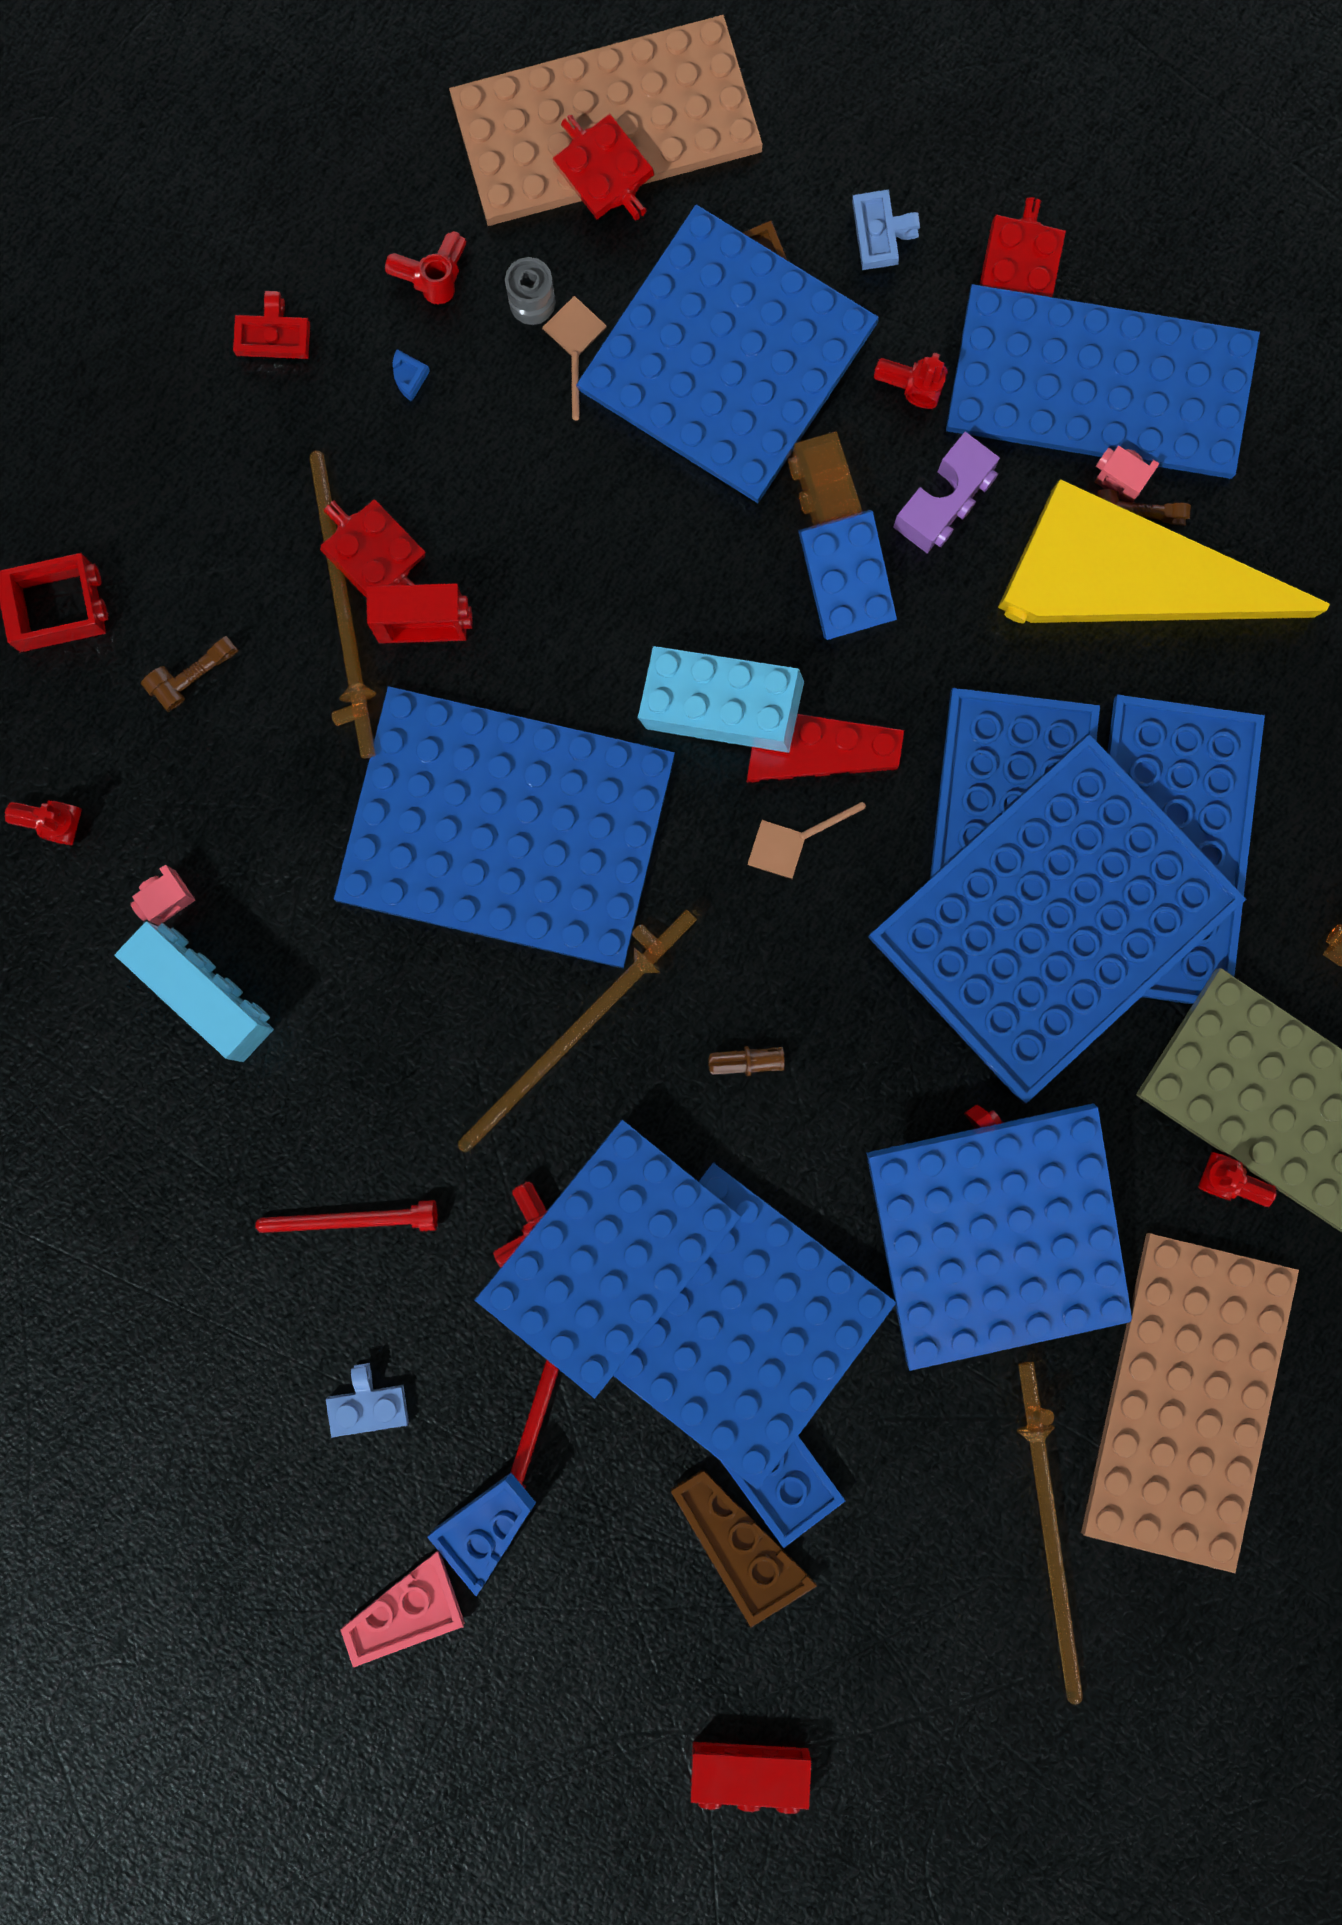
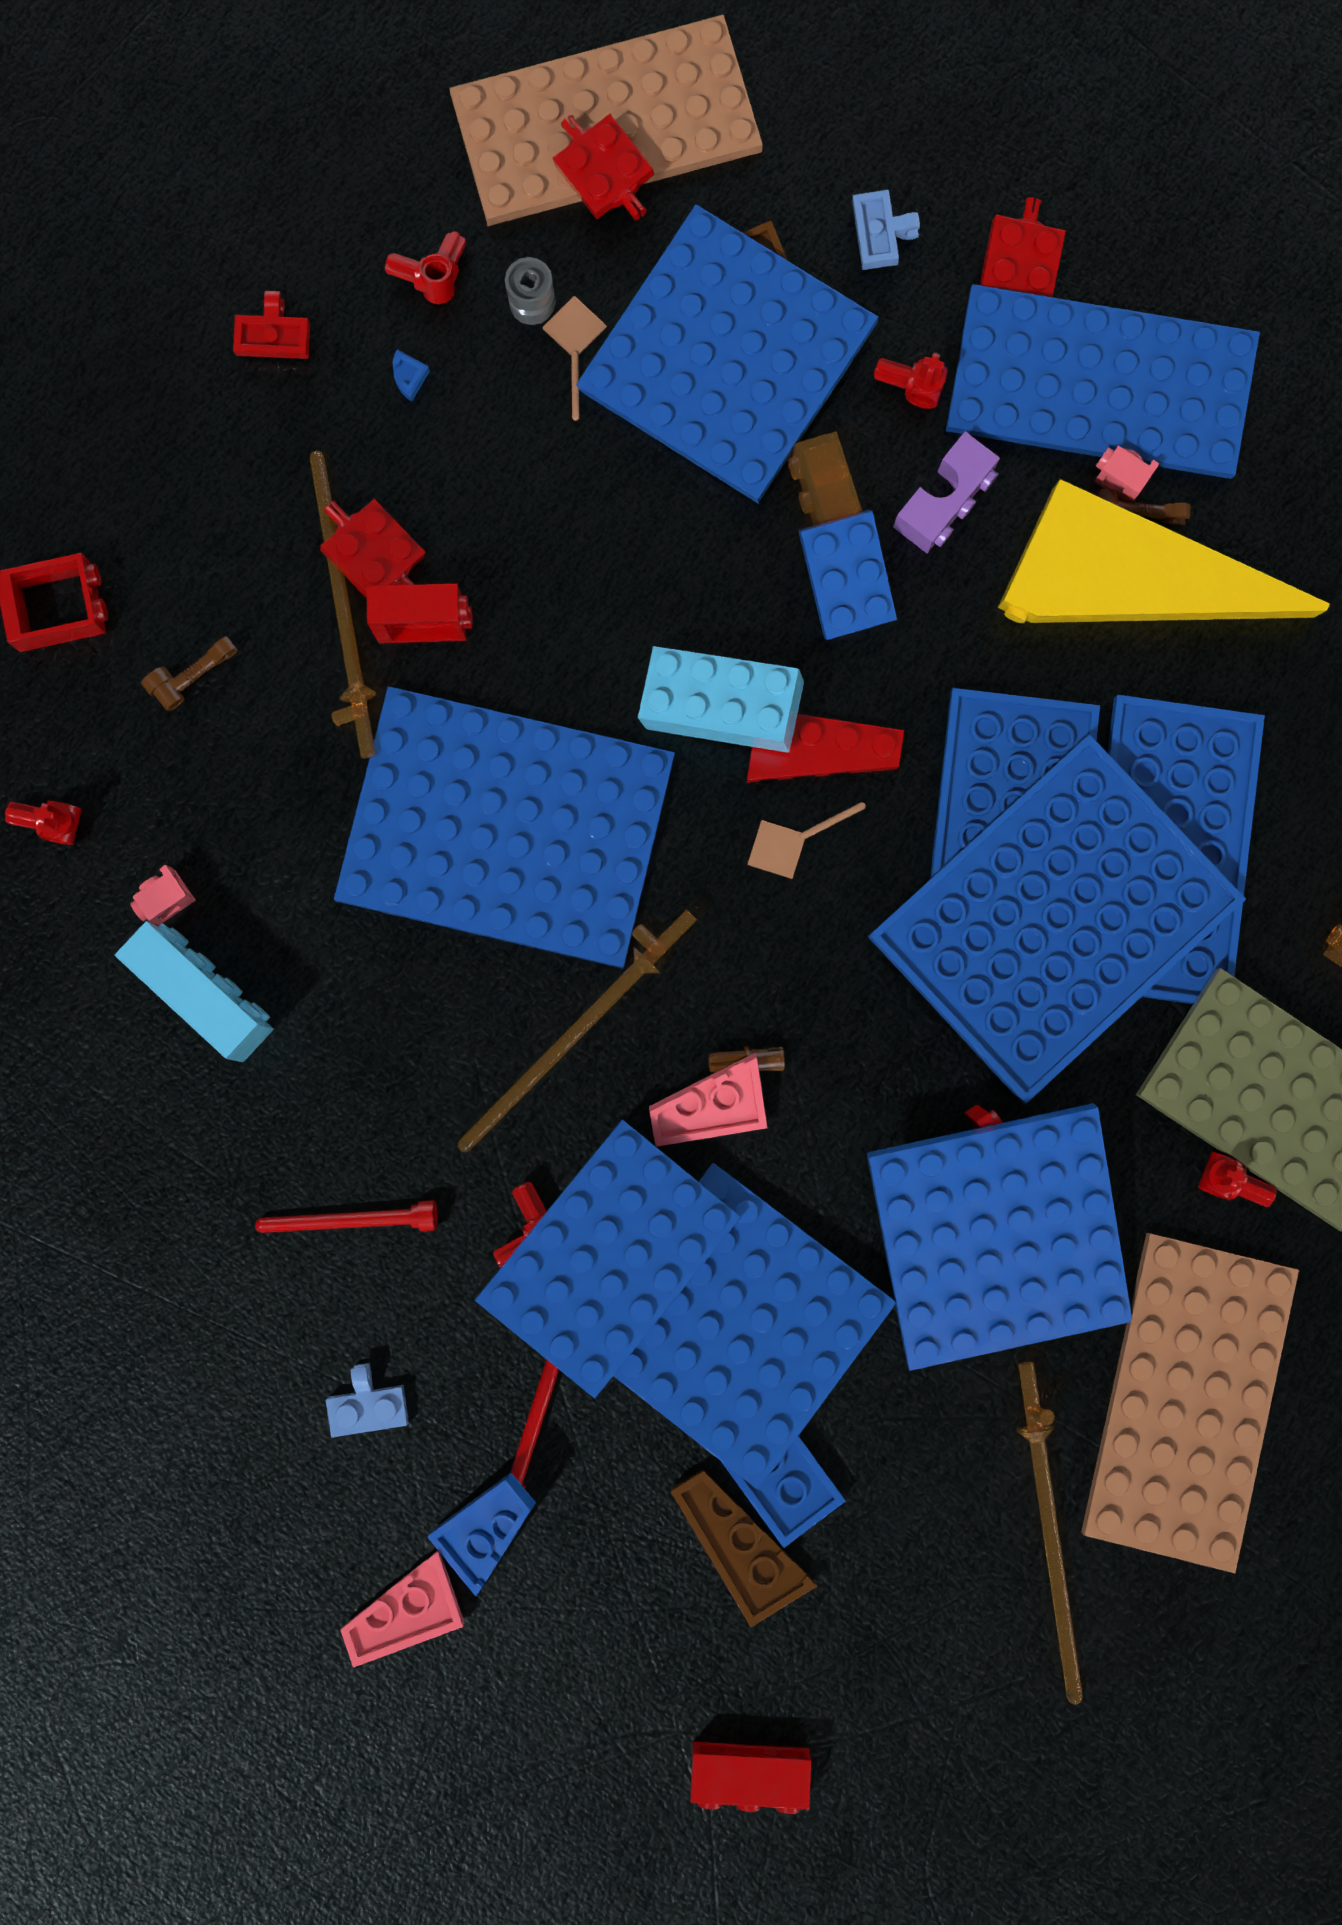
none -> coral wing [649,1053,767,1147]

